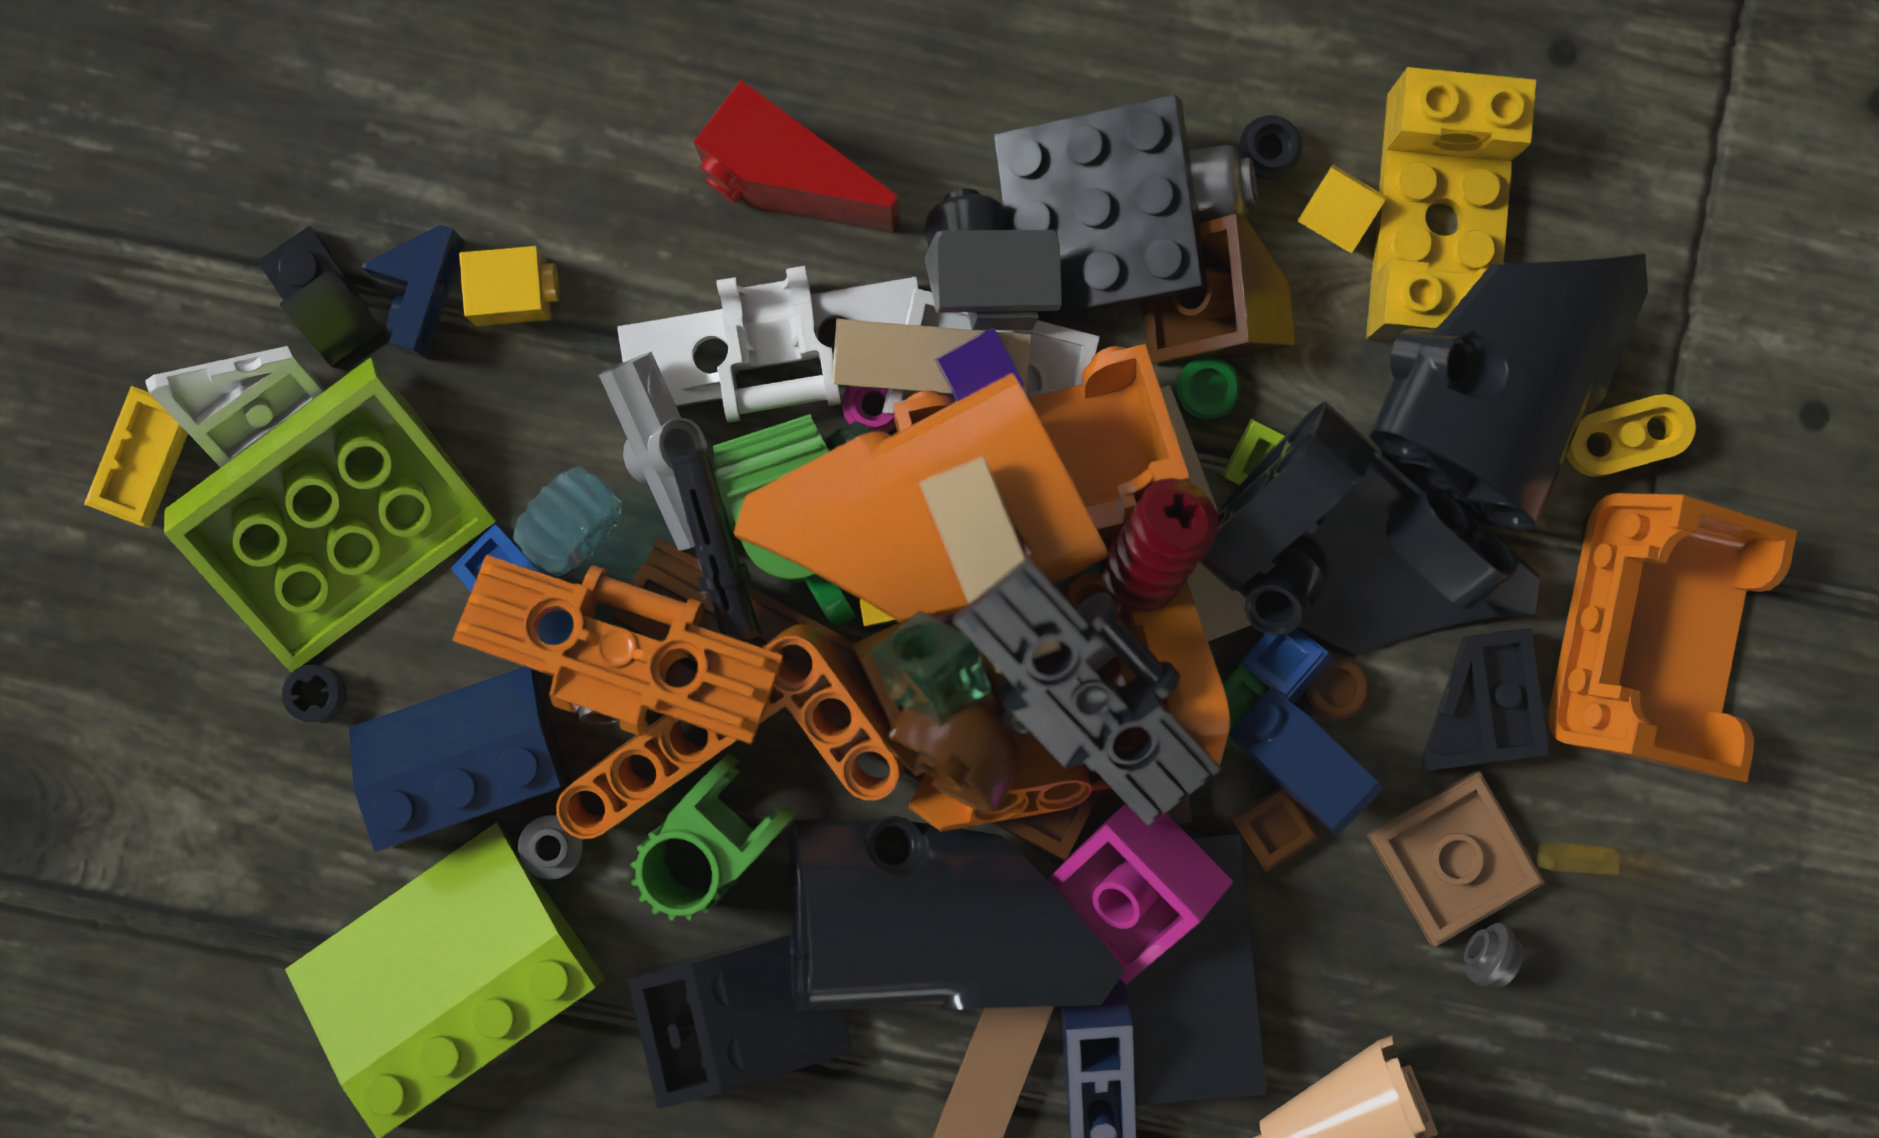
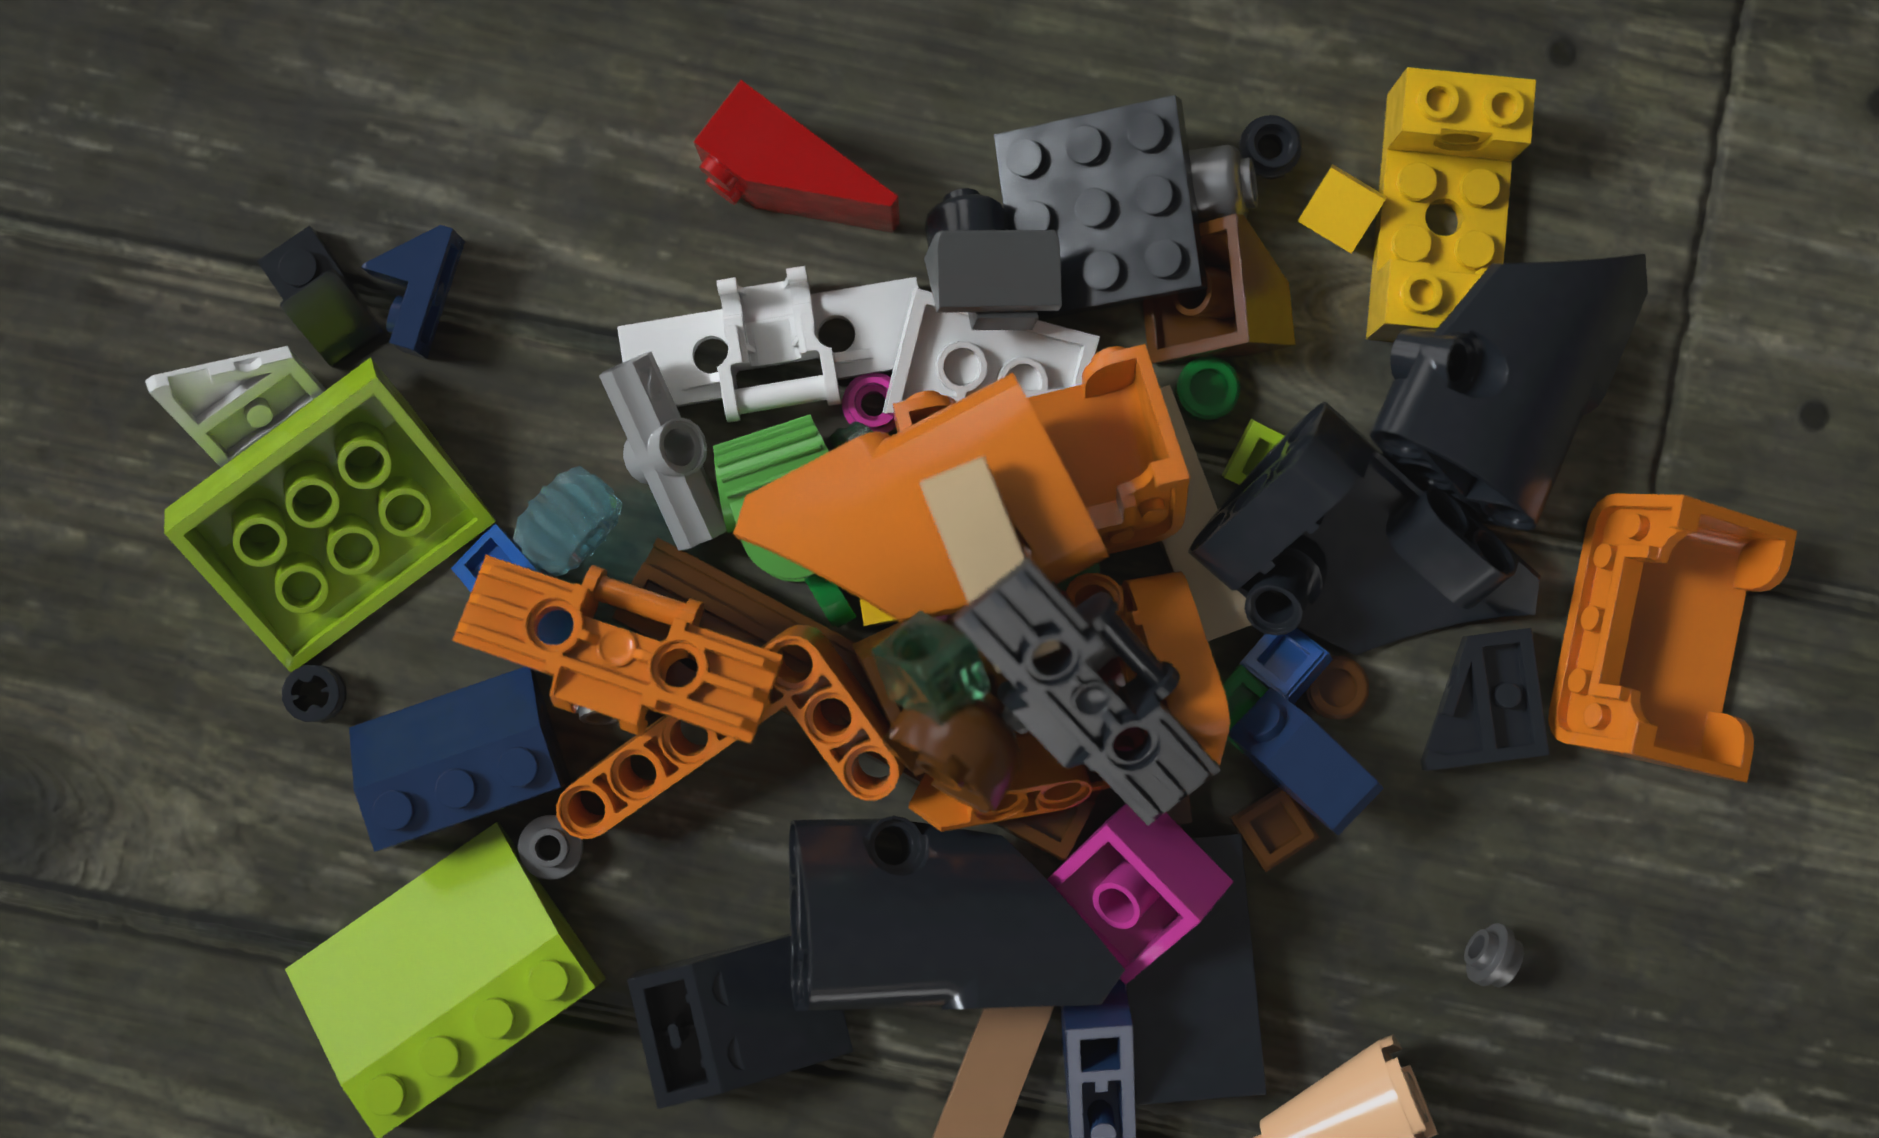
yellow plate [84,386,188,528] -> none
yellow brick [459,246,560,326] -> none
bright green piece [631,752,797,921] -> none
black pin [668,446,762,642] -> none
tan tile [832,319,1031,395] -> none
dark purple tile [934,328,1025,401] -> none
dark red piece [1102,477,1218,612] -> none
medium nougat tile [1366,771,1545,947] -> none
clear yellow tile [1537,842,1620,875] -> none
yellow plate [1566,394,1696,477] -> none

